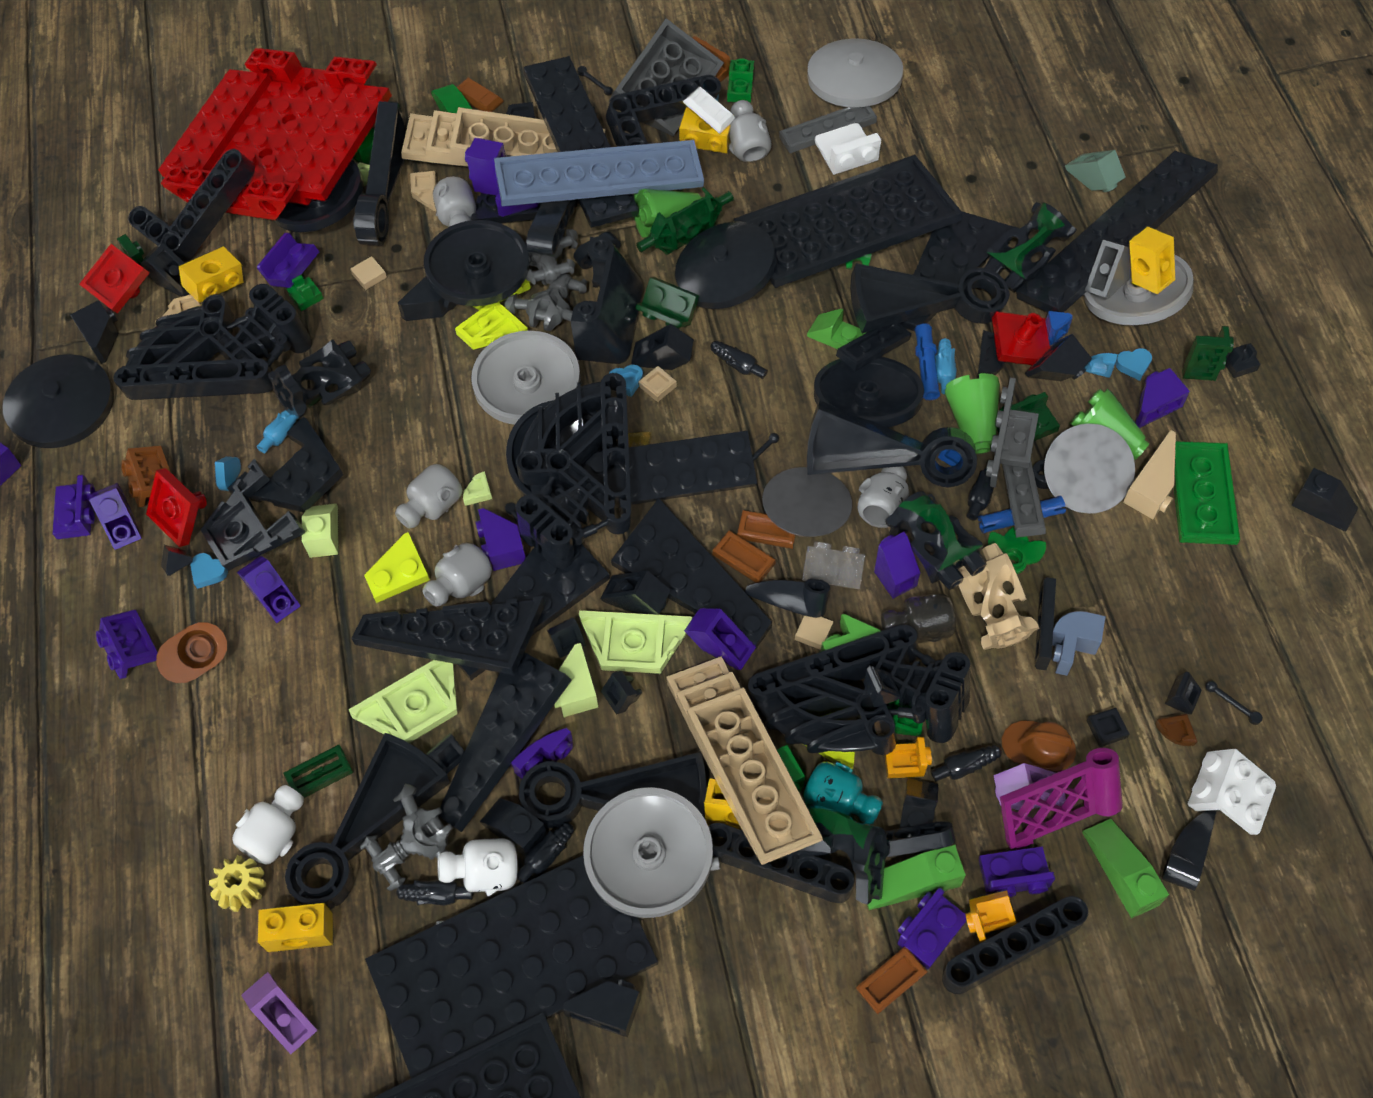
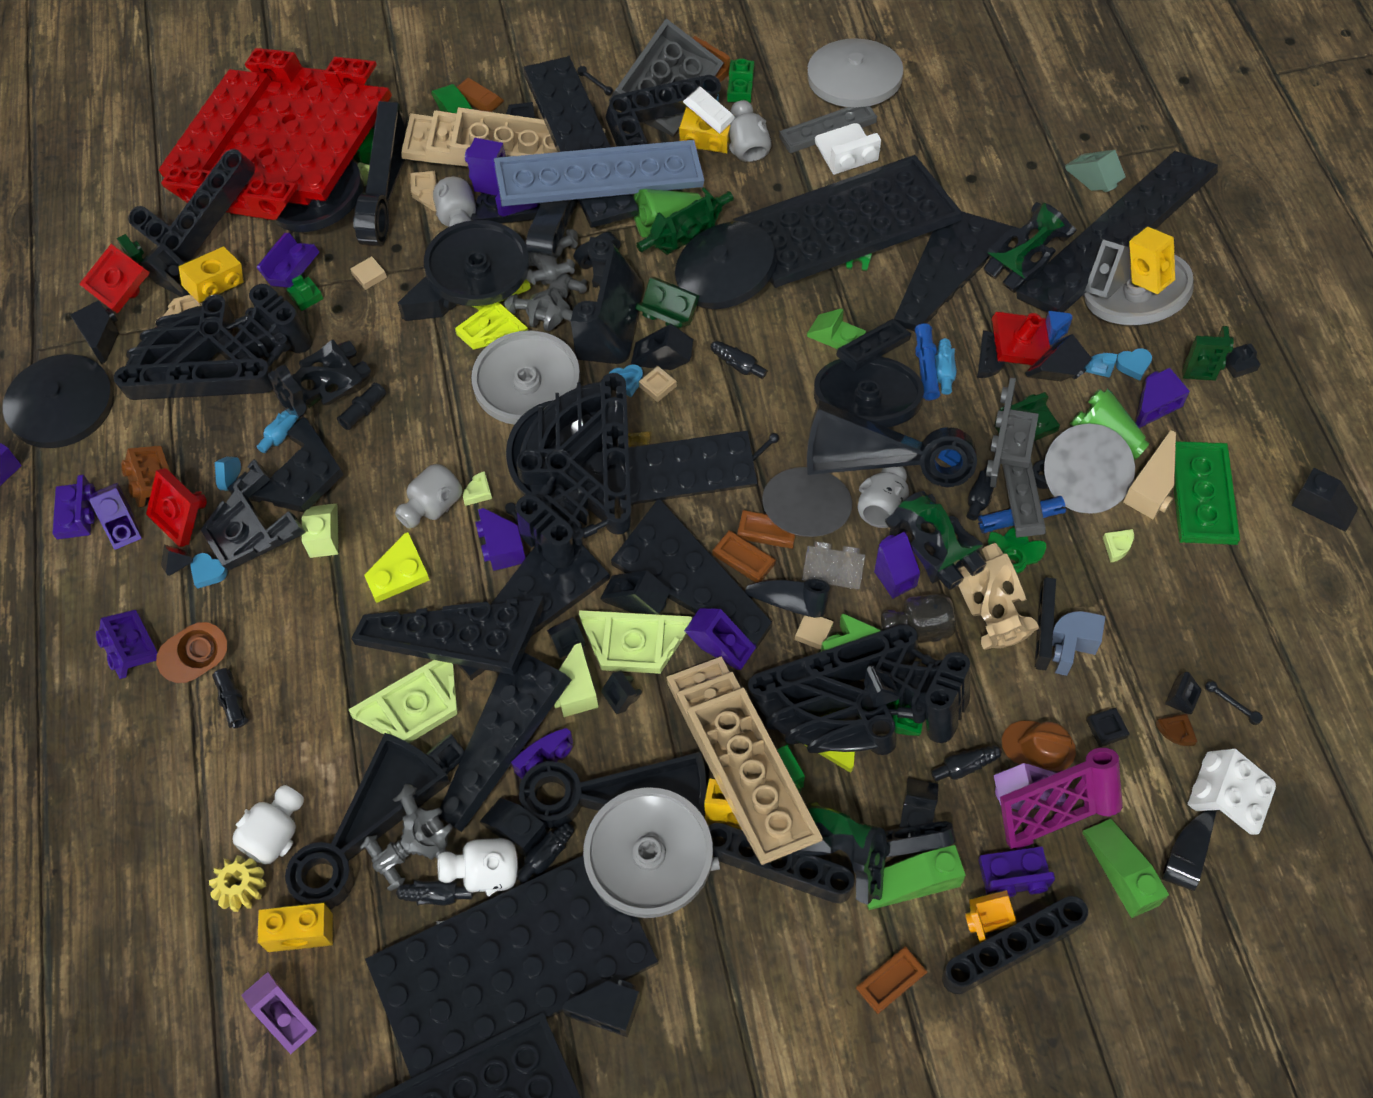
dark purple slope [237,556,300,623] -> none
dark green tile [283,744,354,798] -> none
light grey piece [423,543,492,607] -> none
teal piece [803,762,883,825] -> none
black piece [850,263,1010,333] -> none
light orange bracket [884,737,932,778] -> none
dark purple bracket [897,887,967,970] -> none
bright green cone [945,373,1000,454] -> none
none -> black pin [212,668,248,729]
none -> black pin [337,382,386,430]
none -> yellowish green tile [1103,529,1134,562]

